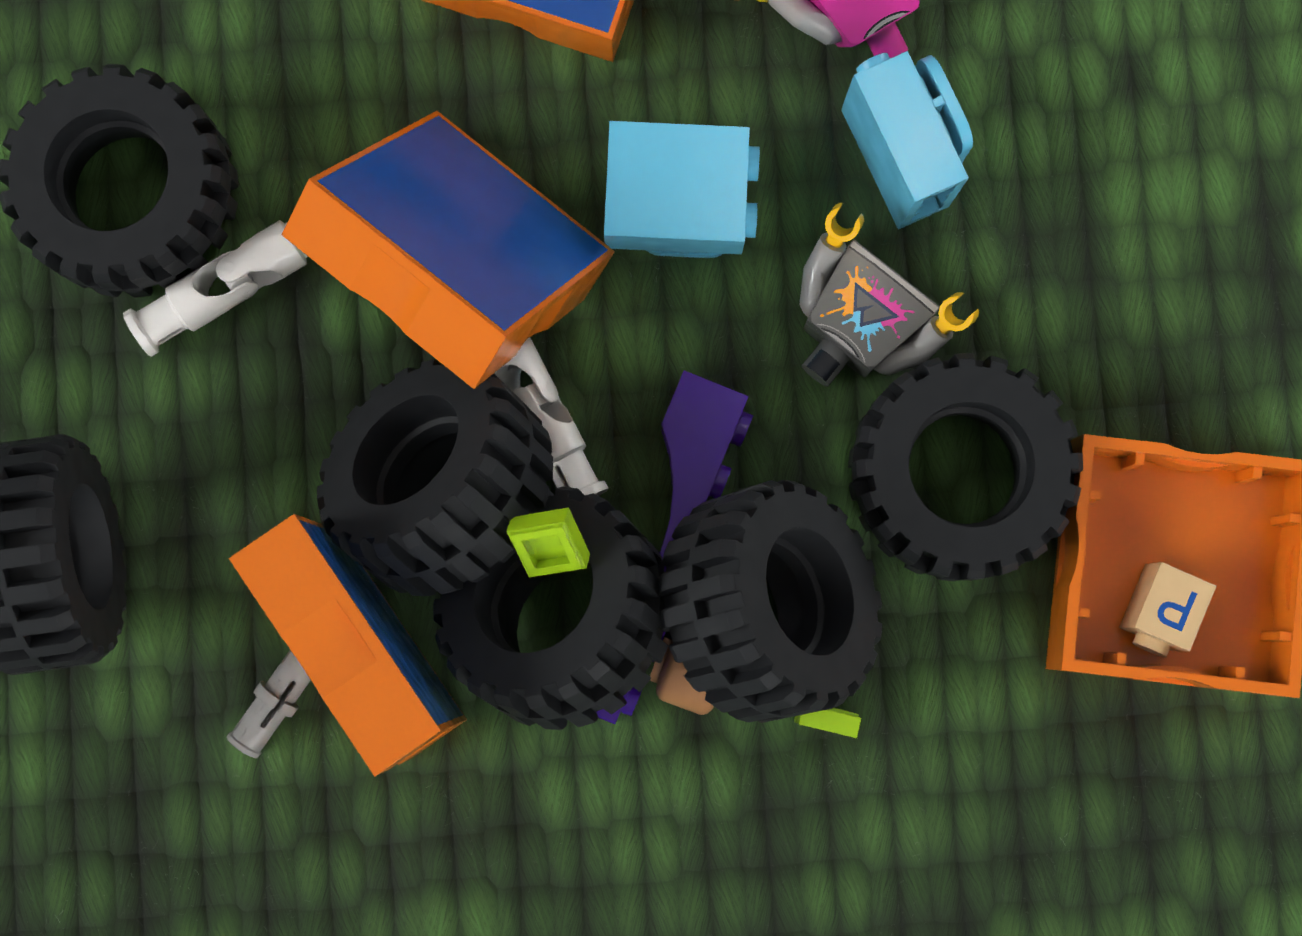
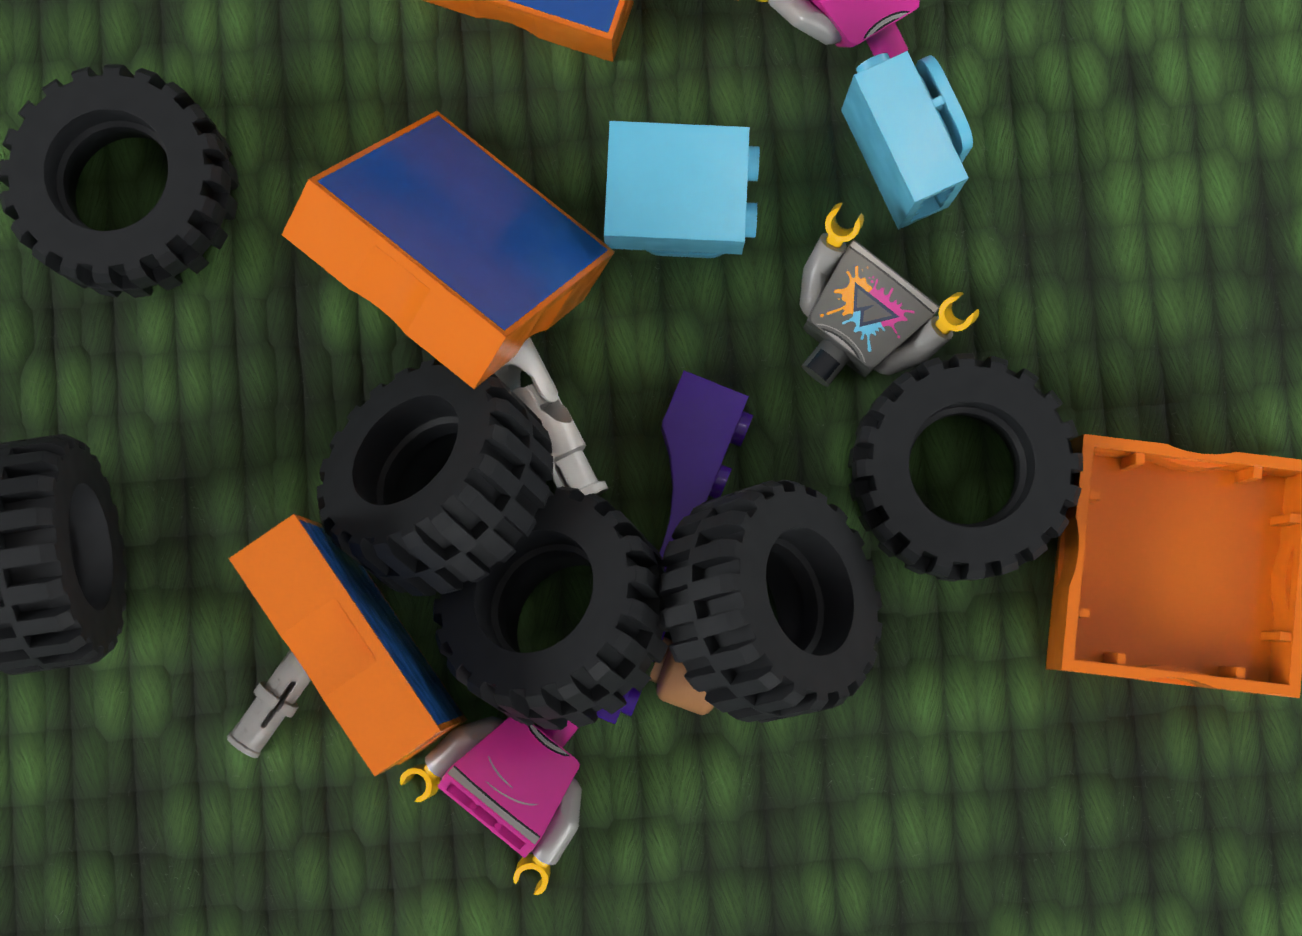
white piece [123,220,308,357] -> none
lime tile [506,507,590,578] -> none
lime tile [794,708,861,738] -> none
tan brick [1119,562,1216,657] -> none
none -> torso [400,716,582,895]

